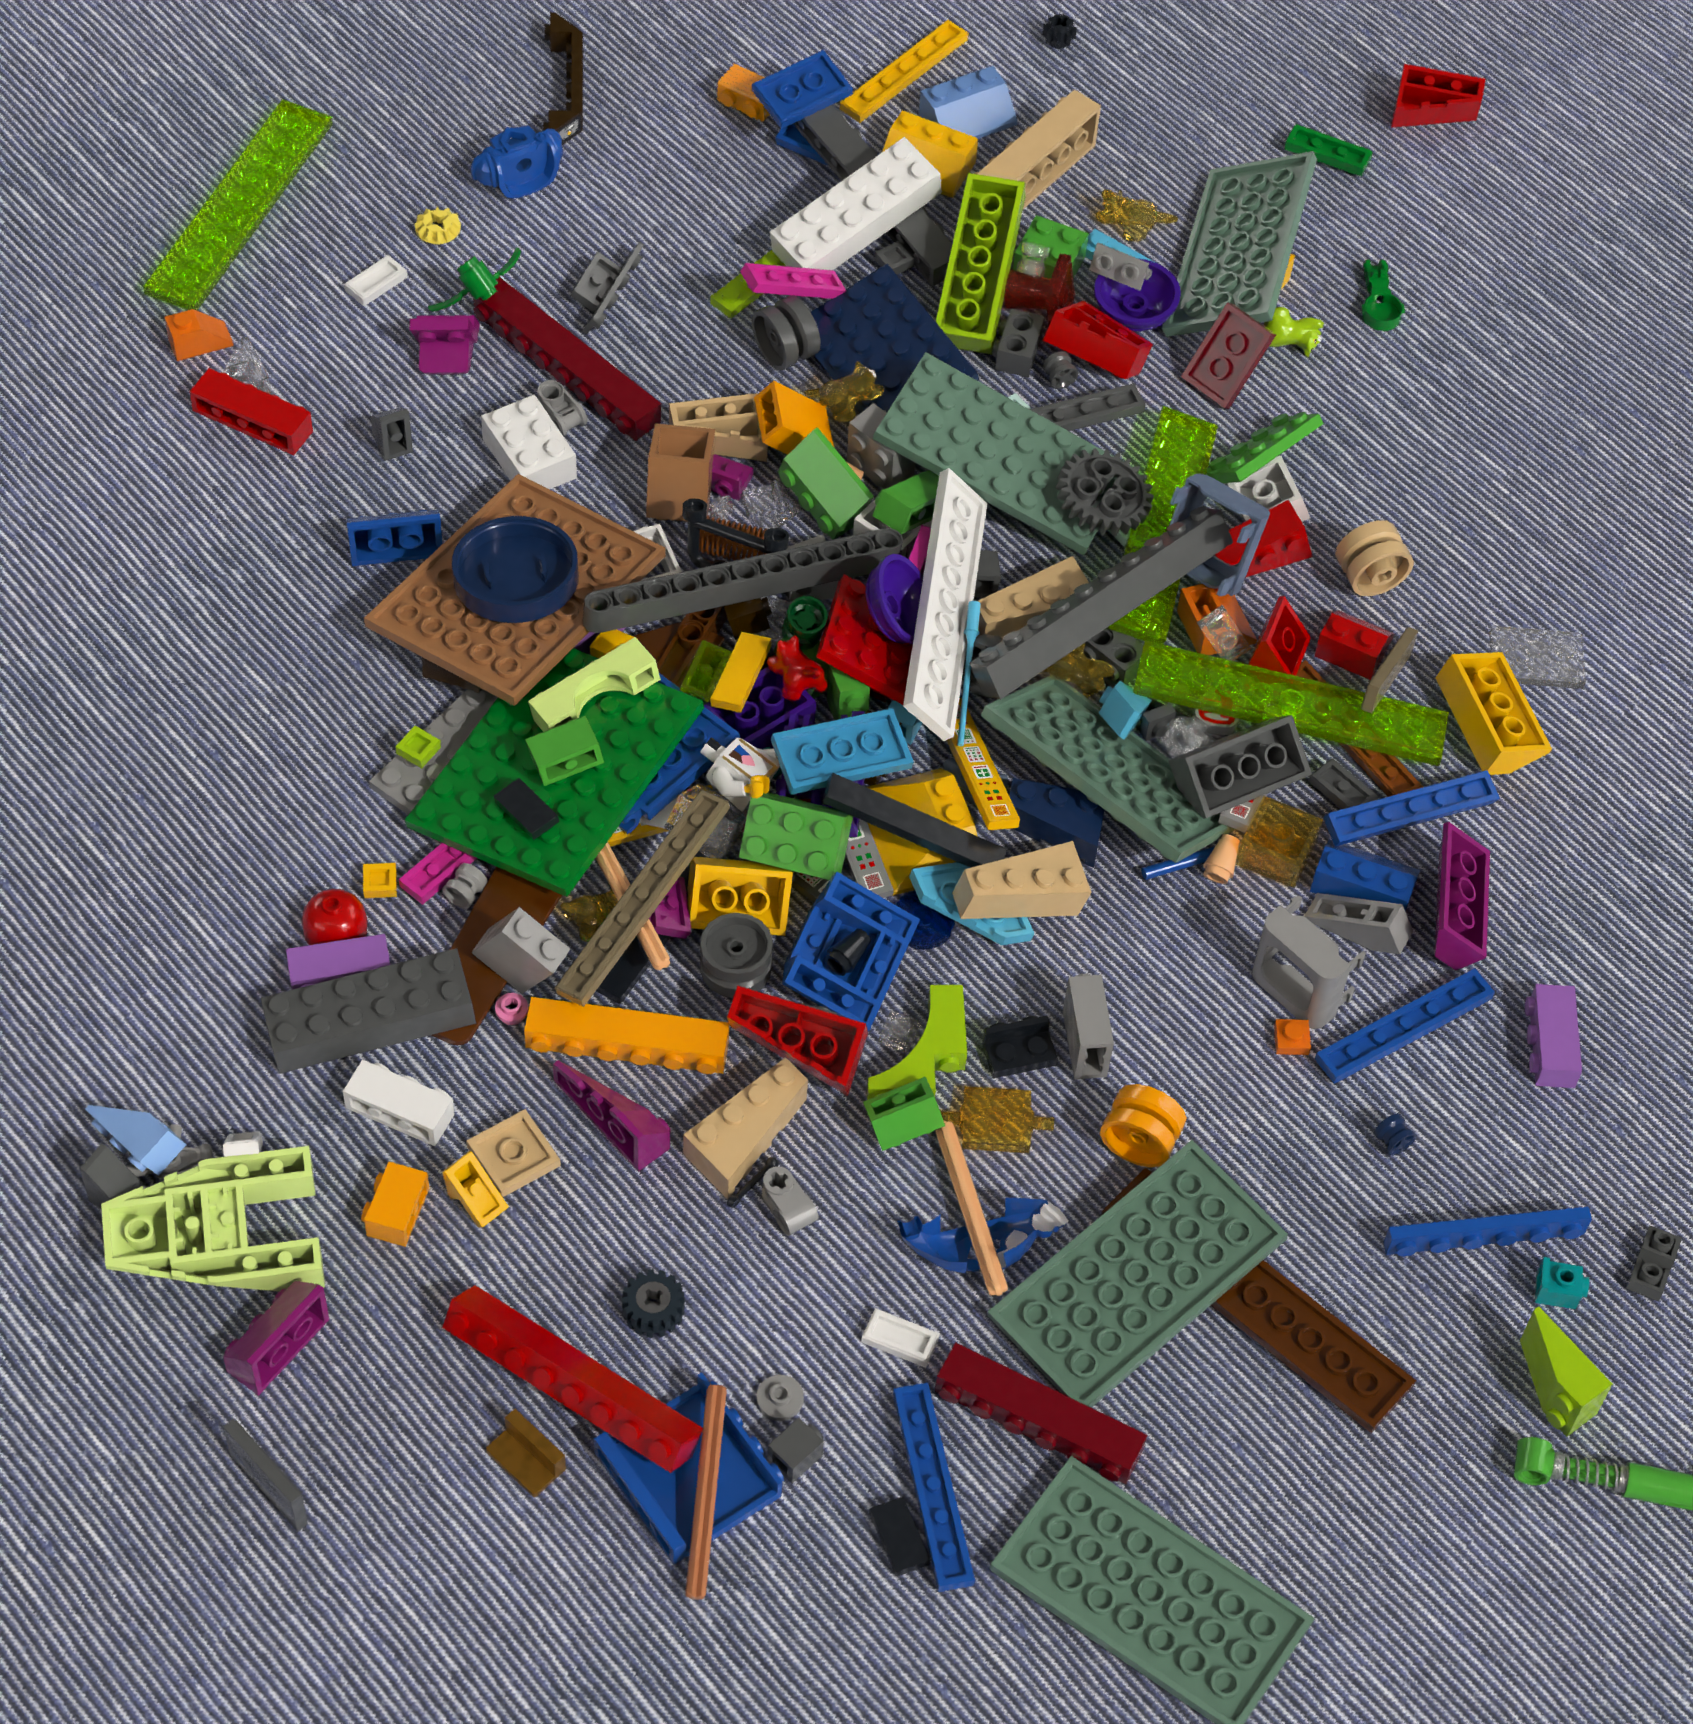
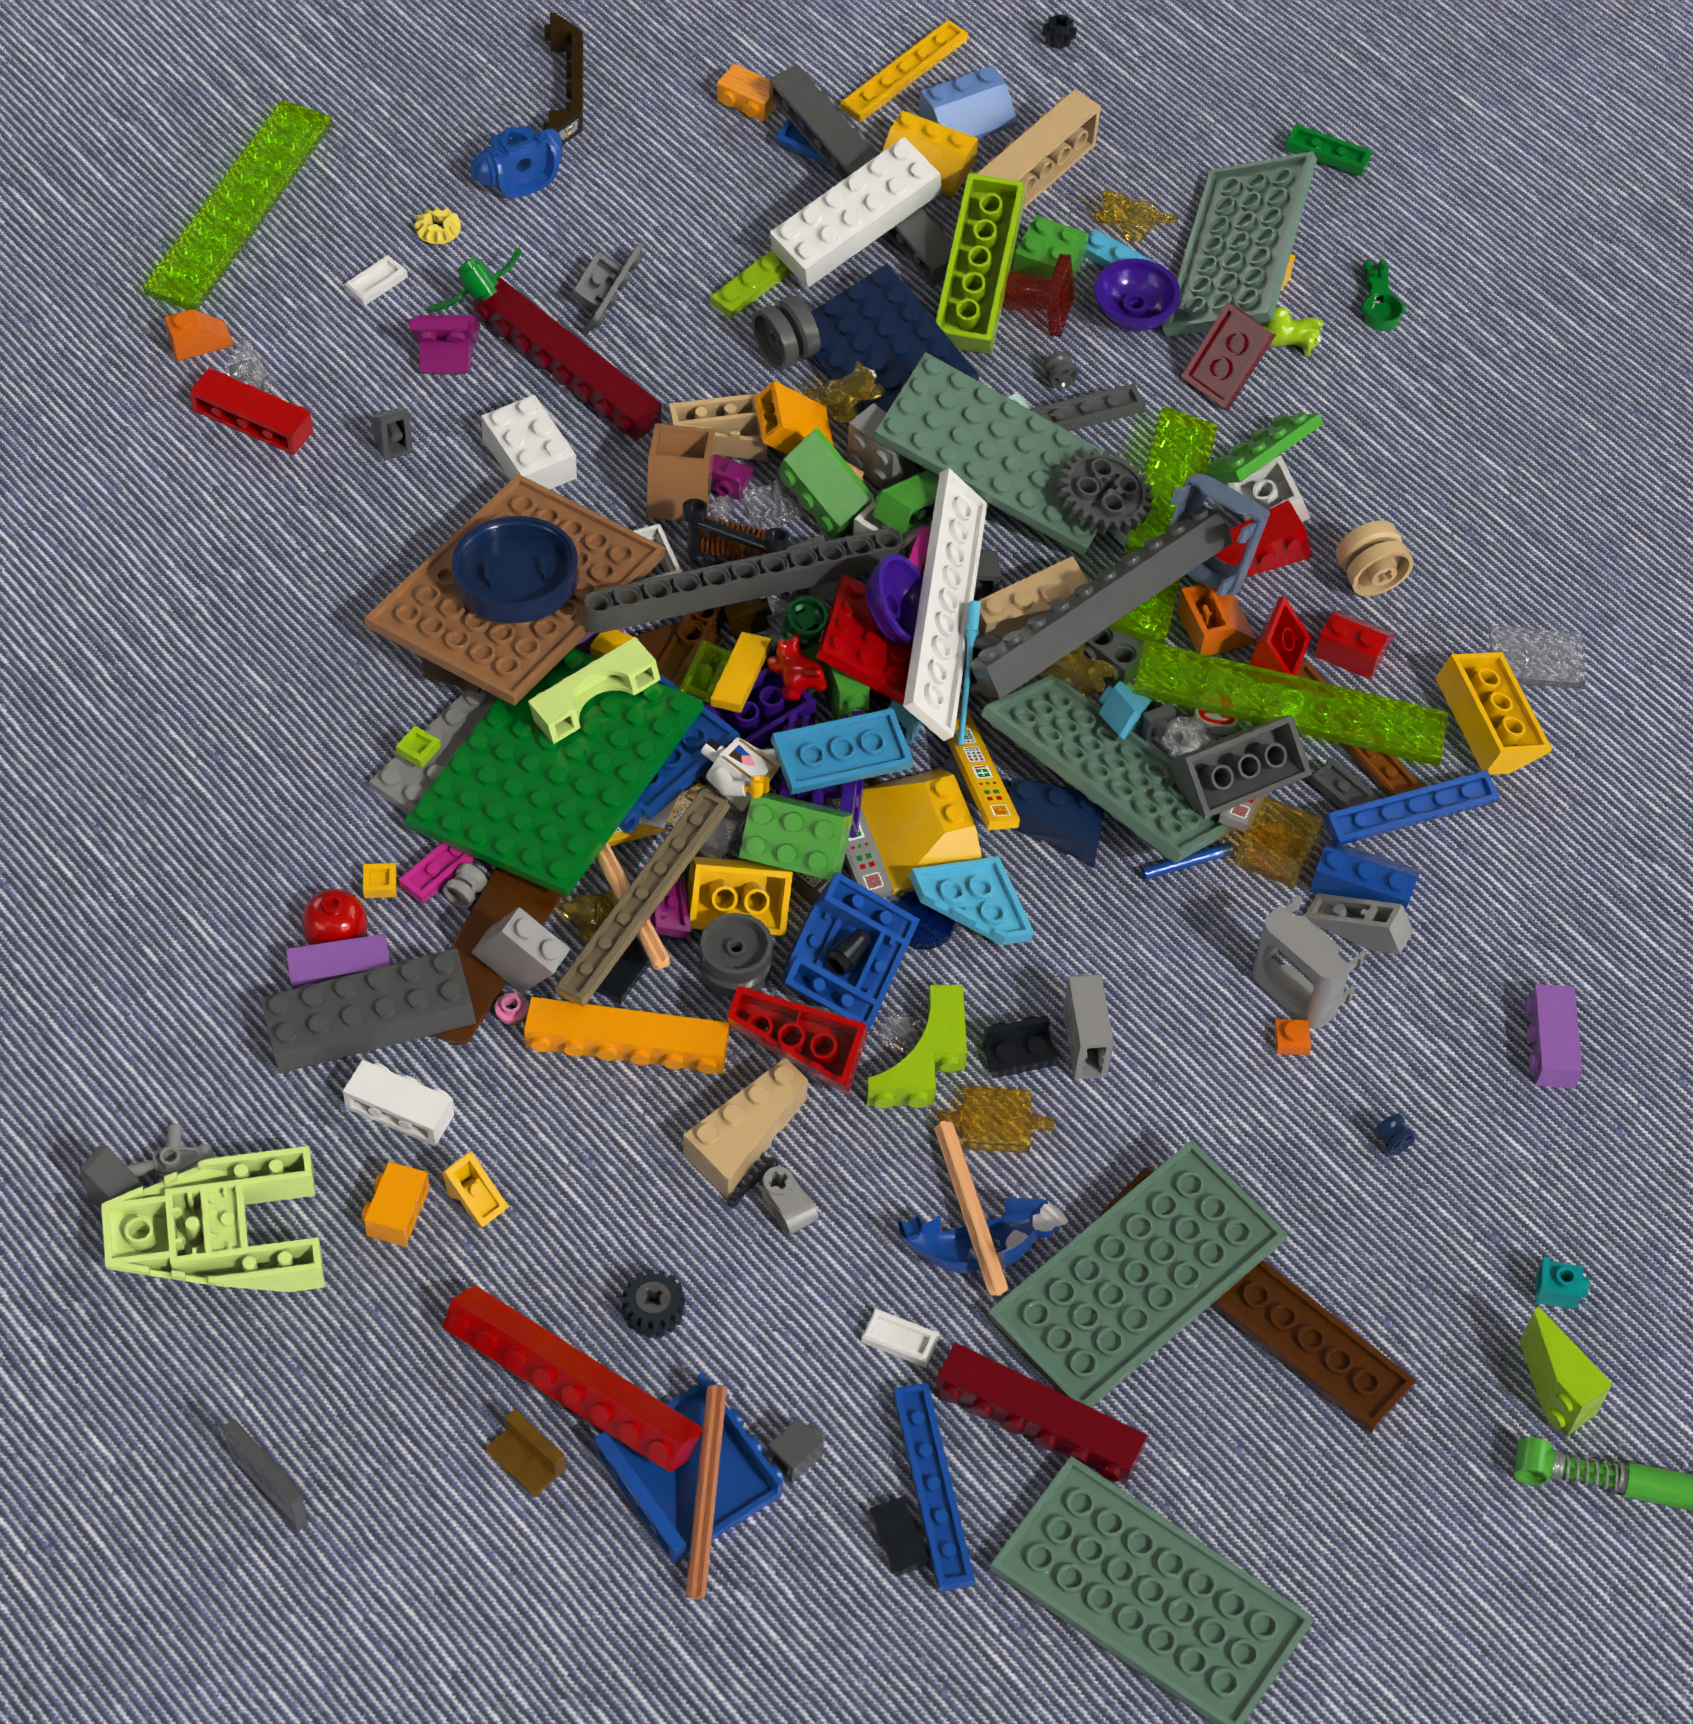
light blue slope [85,1105,186,1176] -> none
white tile [223,1131,263,1157] -> none
magenta slope [223,1281,330,1396] -> none
blue slope [347,510,442,566] -> none
tan plate [466,1109,561,1197] -> none
black tile [493,778,560,840] -> none
bright green brick [525,716,604,786] -> none
light grey piece [538,380,588,437] -> none
magenta wedge [553,1060,671,1172] -> none
dark pink plate [740,263,847,299] -> none
blue tile [752,50,853,129] -> none
light grey piece [756,1375,804,1421] -> none
black tile [822,773,1006,868] -> none
bright green brick [863,1077,945,1151] -> none
dark grey plate [874,241,915,275] -> none
tan wedge [952,841,1092,919] -> none
dark grey brick [992,309,1045,377] -> none
clear wheel [1016,242,1050,277] -> none
red wedge [1043,301,1153,379] -> none
light grey hinge [1089,243,1152,291] -> none
light orange wheel [1100,1084,1187,1168] -> none
clear plate [1197,605,1252,666] -> none
light nougat cone [1203,834,1240,884] -> none
blue plate [1315,968,1495,1084] -> none
dark tan tile [1361,627,1418,713] -> none
blue plate [1383,1206,1592,1256] -> none
red wedge [1391,64,1486,128] -> none
magenta slope [1435,821,1490,971] -> none
dark grey slope [1626,1225,1682,1302] -> none

